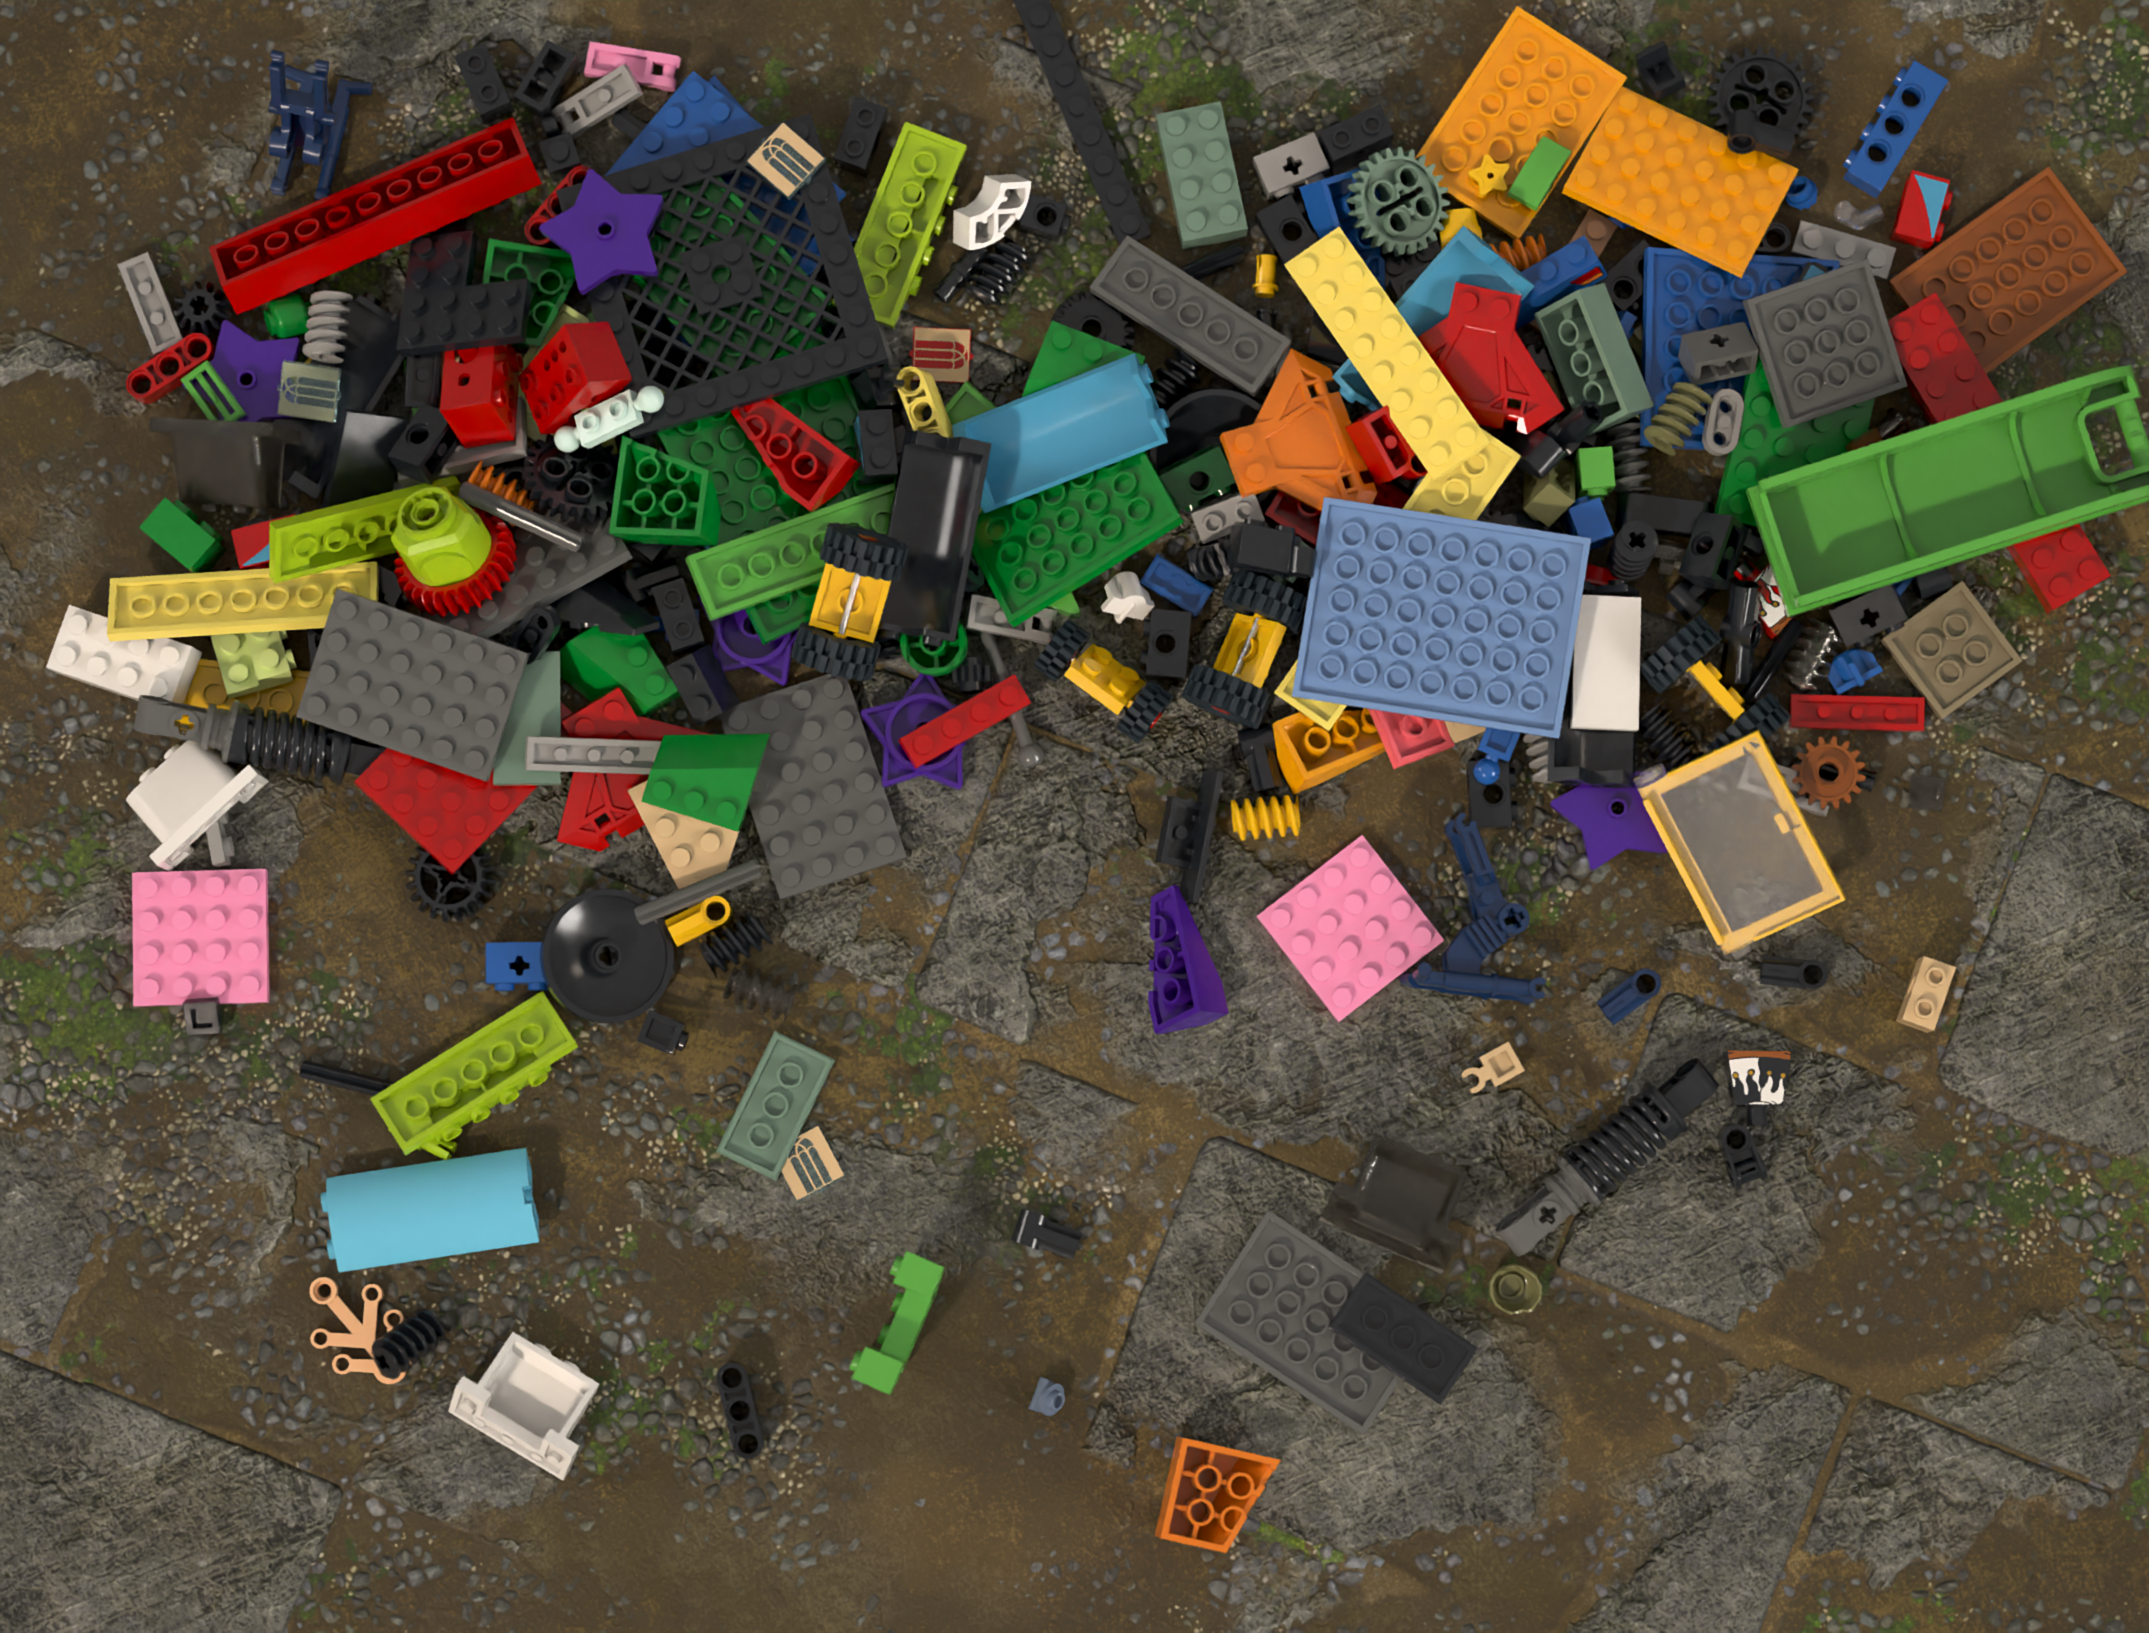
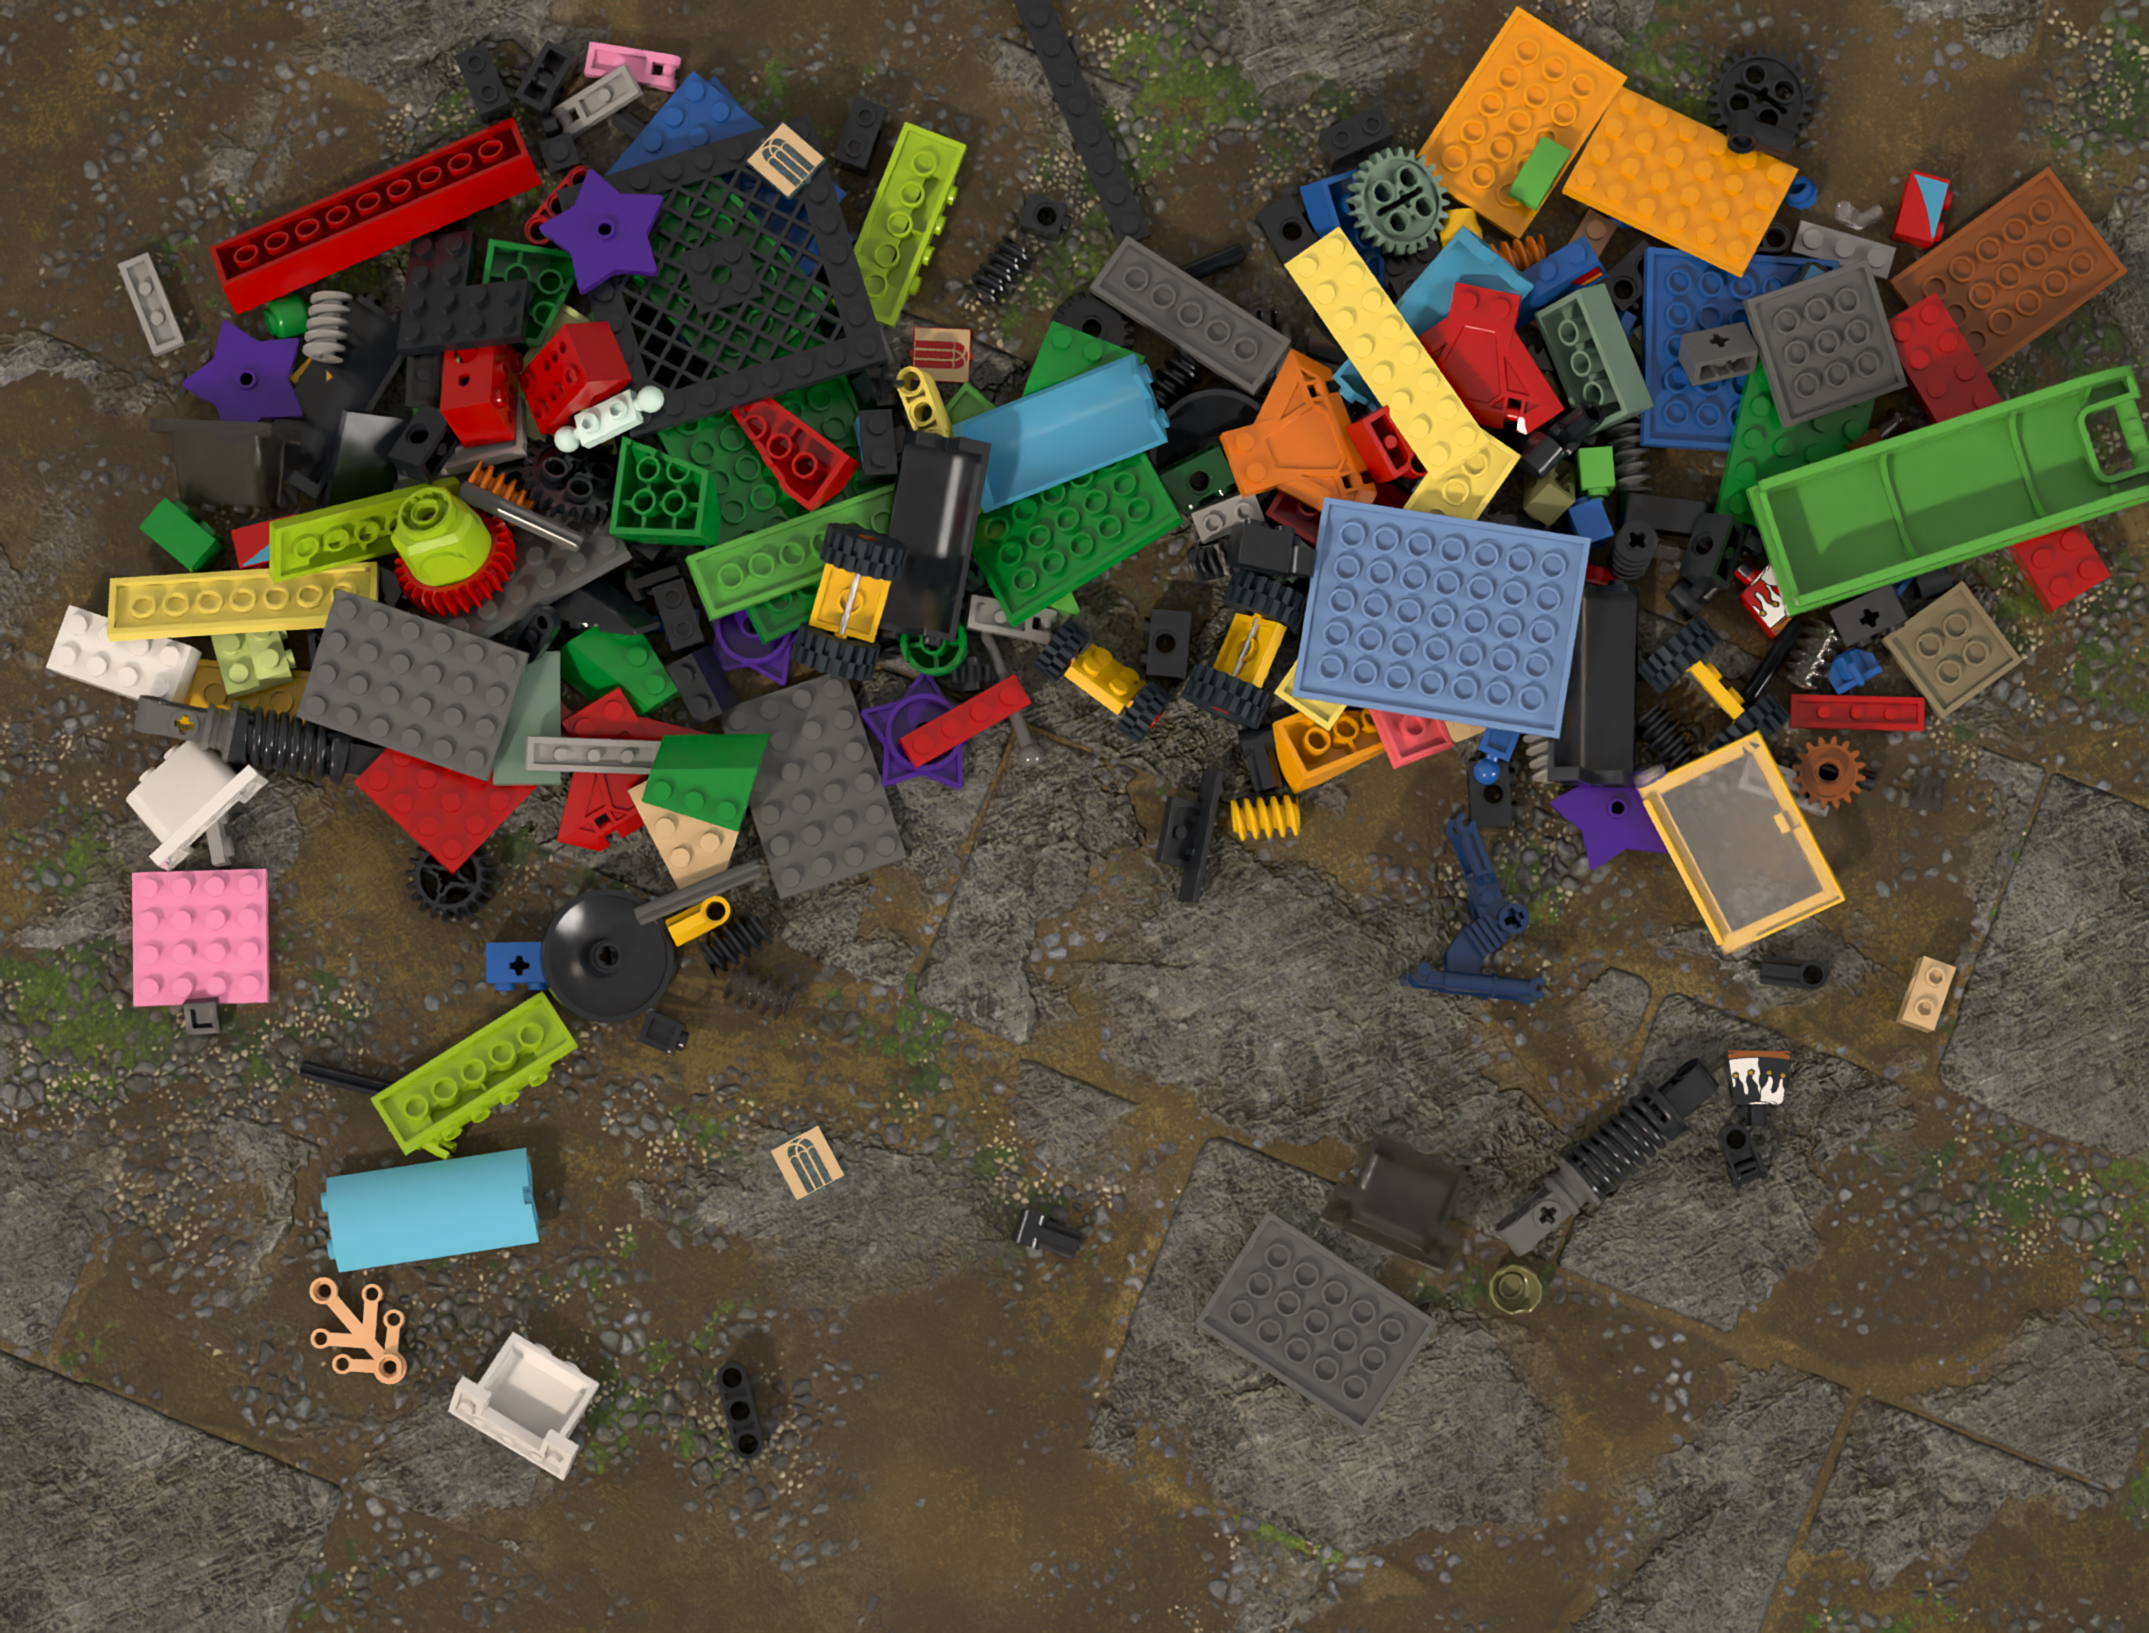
red beam [126,333,216,404] -> none
black gear [173,281,231,337] -> none
bright green tile [180,360,247,434] -> none
dark blue piece [268,50,373,201] -> none
clear light blue piece [276,360,342,423] -> none
black piece [371,1309,445,1380] -> none
sand green tile [716,1031,835,1181] -> none
bright green wedge [849,1251,945,1395] -> none
black pin [932,247,989,305] -> none
white brick [953,174,1031,250] -> none
sand blue plate [1029,1377,1065,1416] -> none
white piece [1101,571,1155,624] -> none
blue plate [1140,554,1214,618] -> none
dark purple wedge [1148,885,1229,1034] -> none
orange wedge [1155,1436,1281,1553] -> none
sand green brick [1156,101,1248,250] -> none
light grey brick [1252,132,1330,201] -> none
yellow pin [1252,254,1278,298] -> none
bright pink plate [1257,835,1444,1023] -> none
black tile [1328,1272,1478,1405] -> none
tan plate [1461,1041,1525,1094] -> none
yellow plate [1468,154,1510,197] -> none
white tile [1570,595,1641,732] -> none
dark blue piece [1596,969,1661,1026] -> none
black bracket [1635,41,1686,101] -> none
olive piece [1643,382,1713,456] -> none
light grey plate [1702,389,1744,456] -> none
black piece [1719,580,1762,684] -> none
blue brick [1842,60,1948,198] -> none

